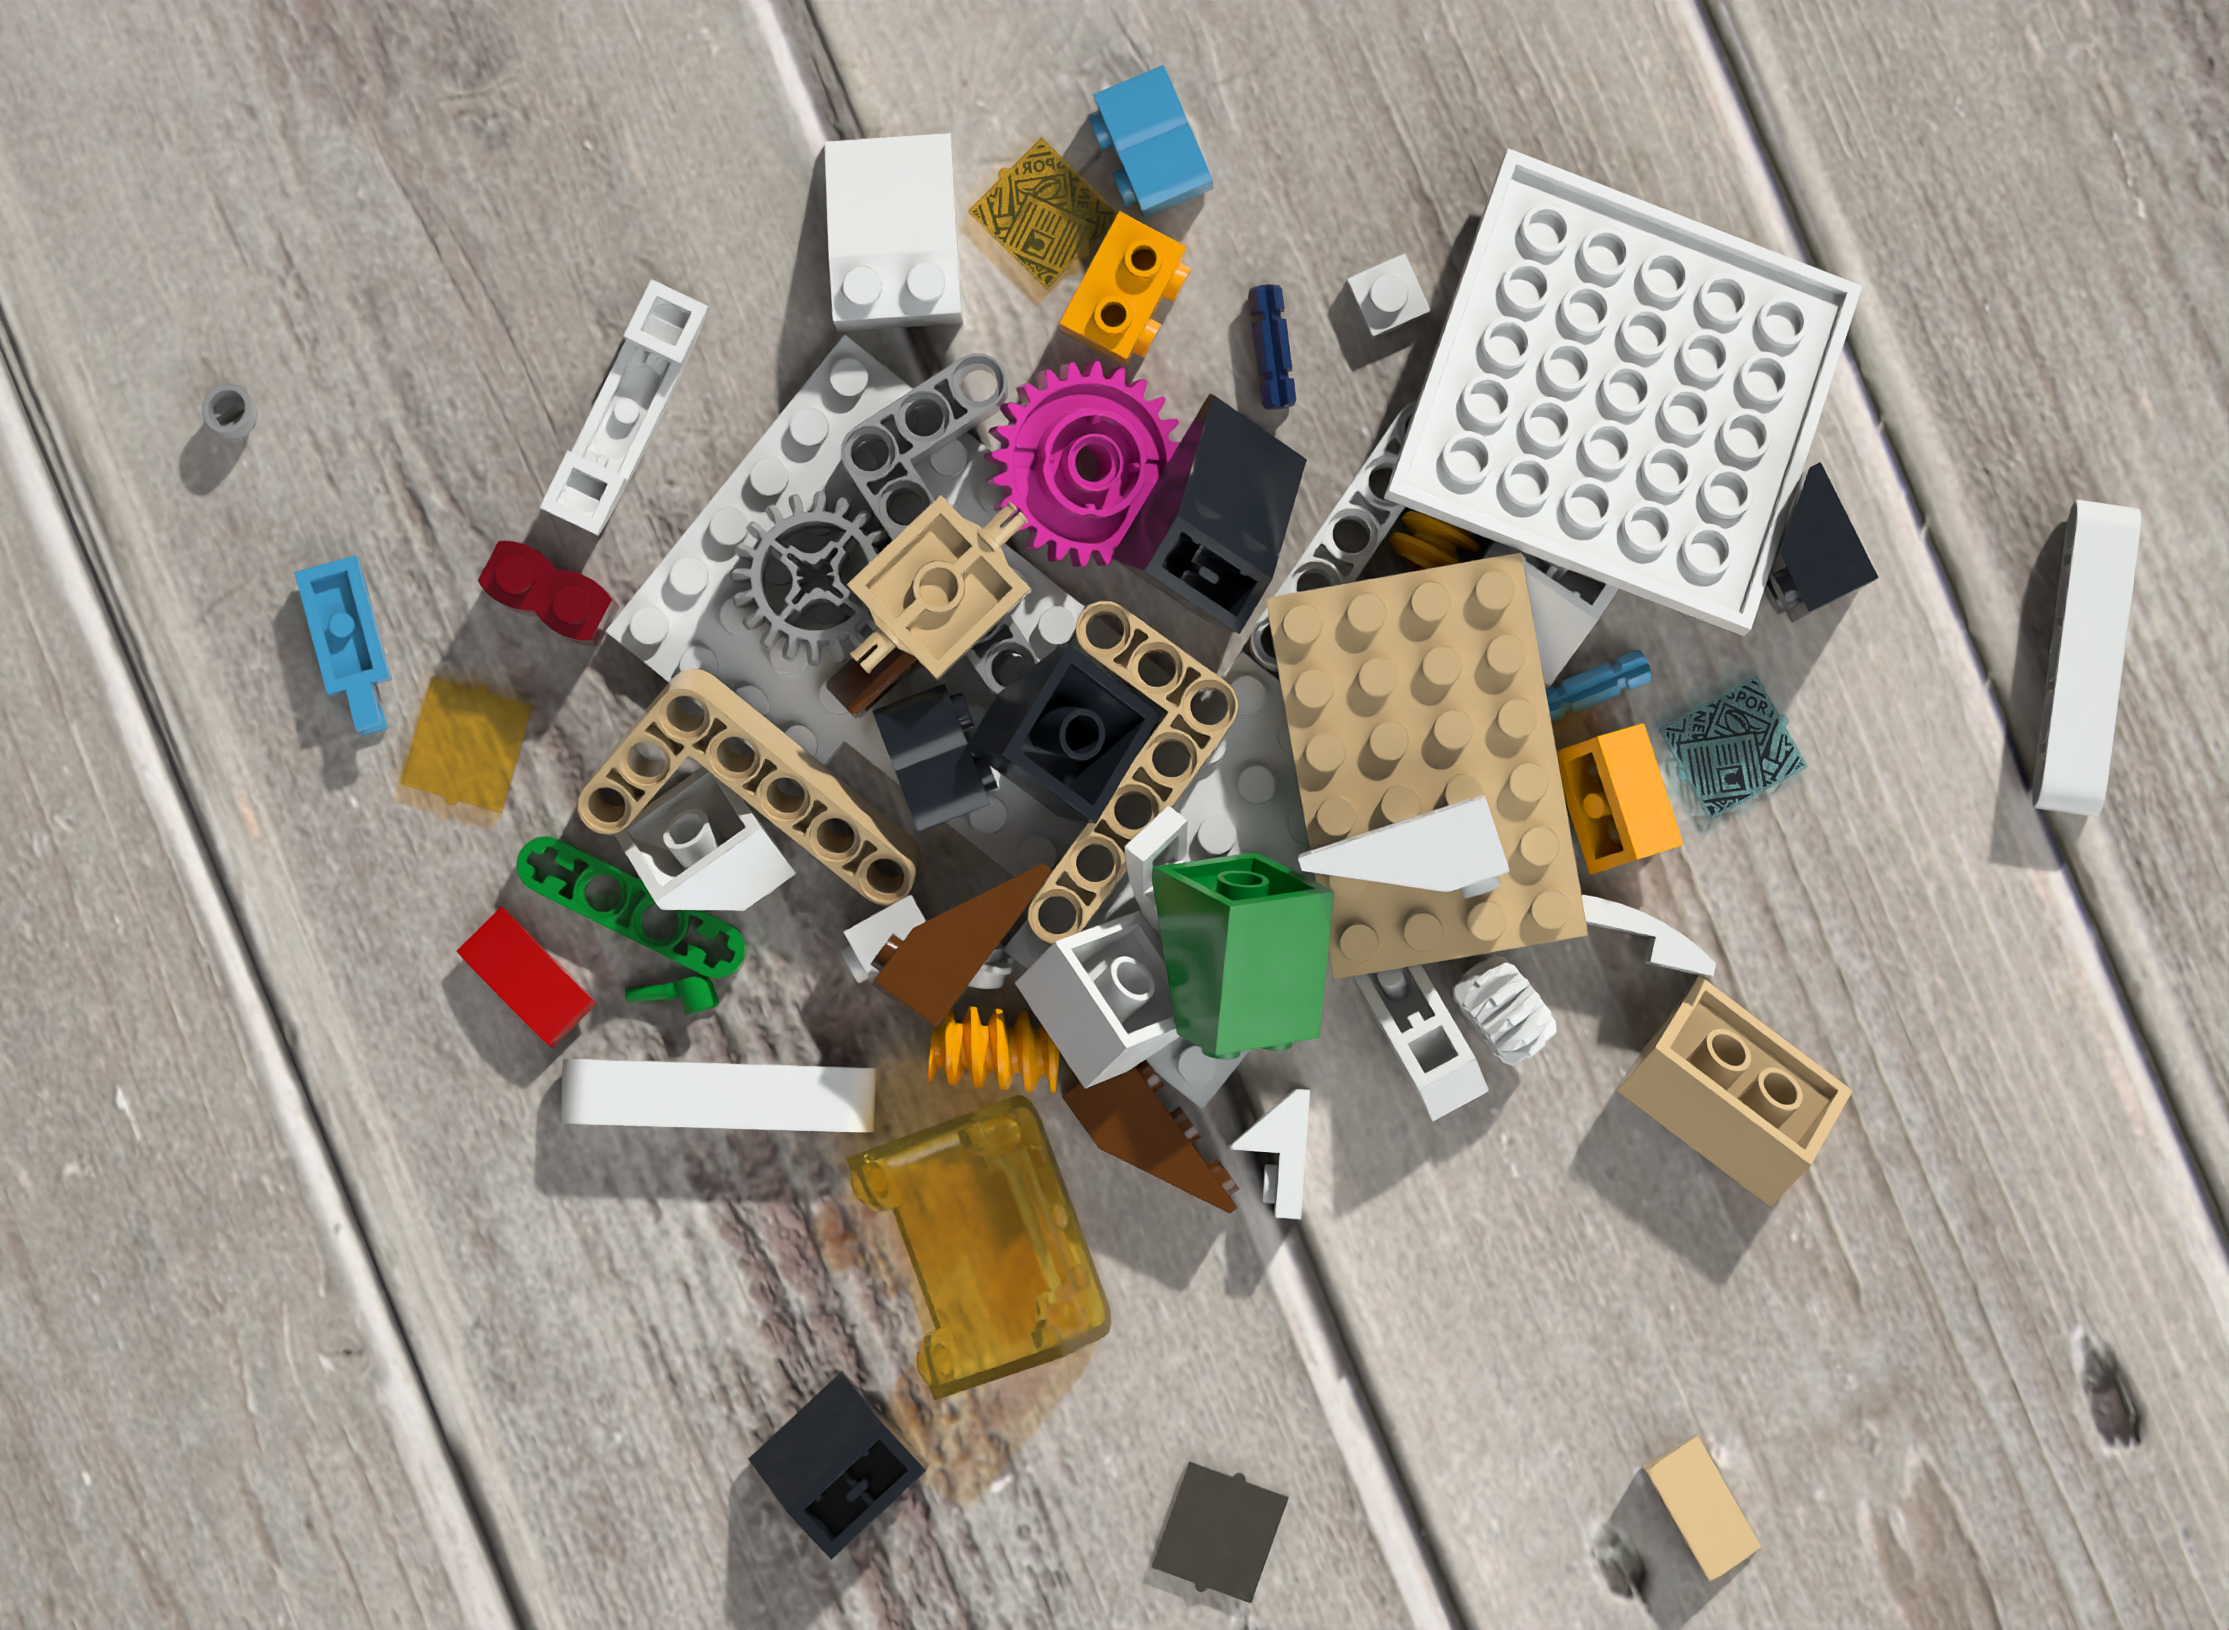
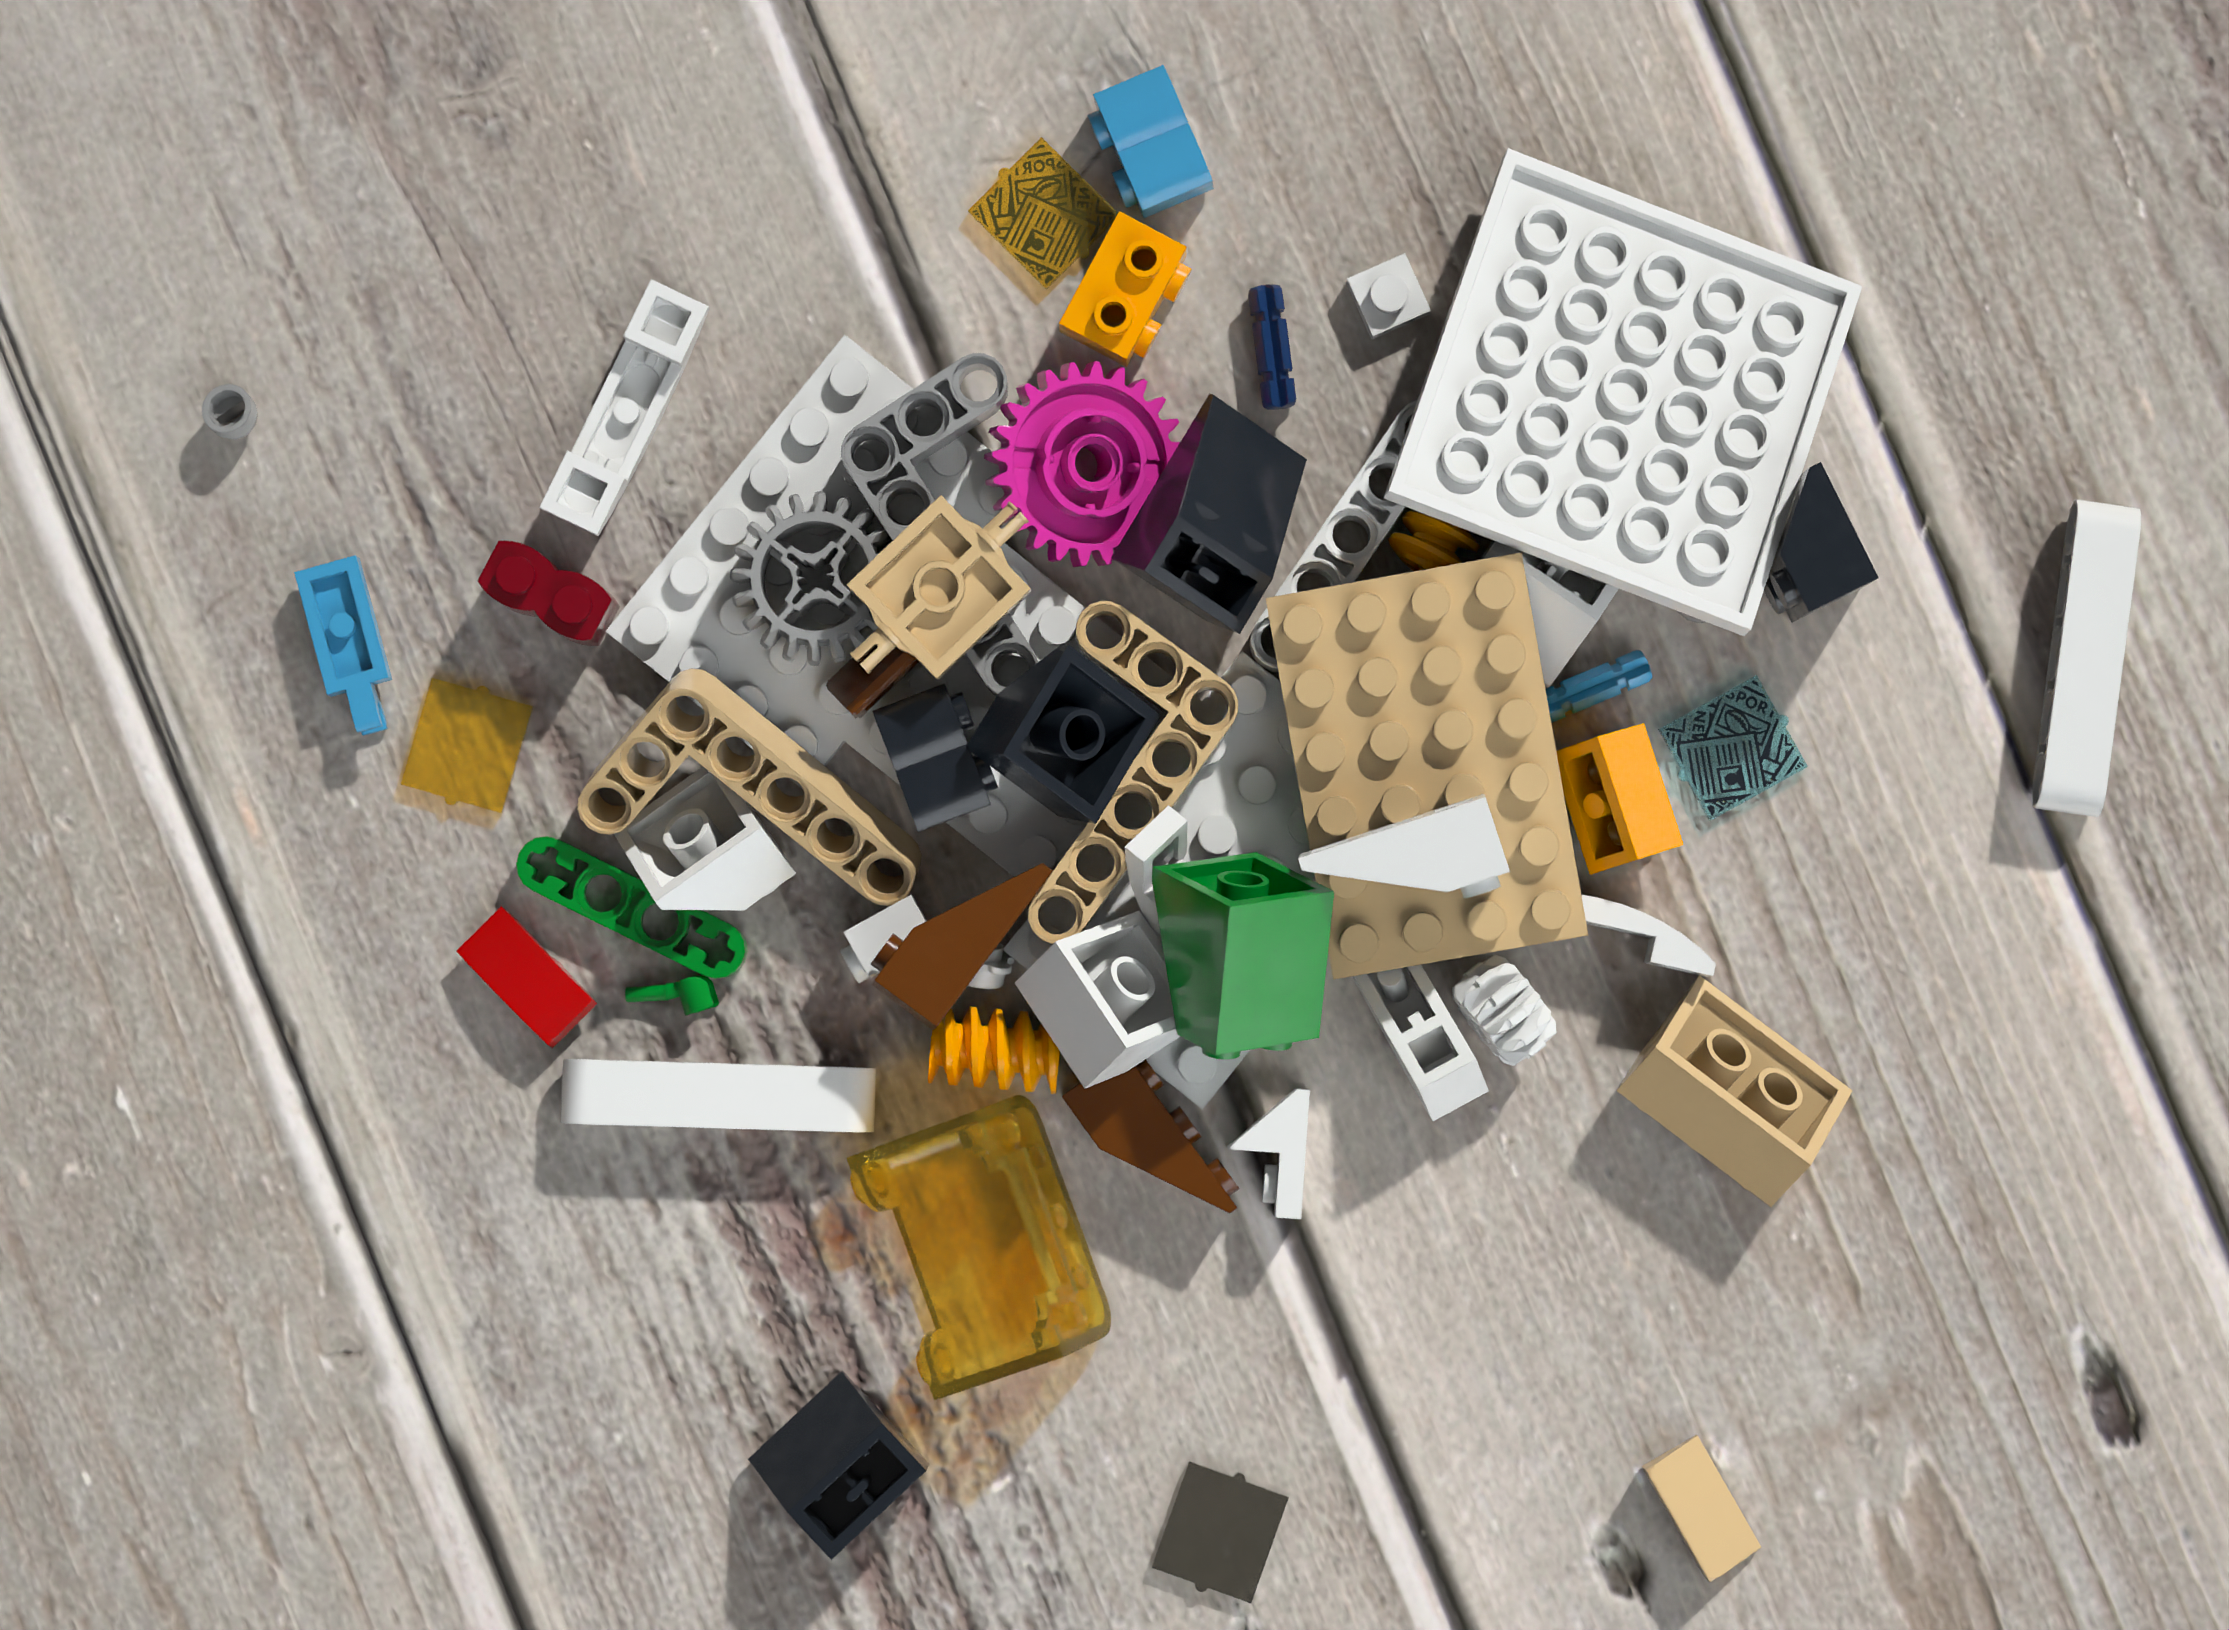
white slope [824,133,964,332] -> none

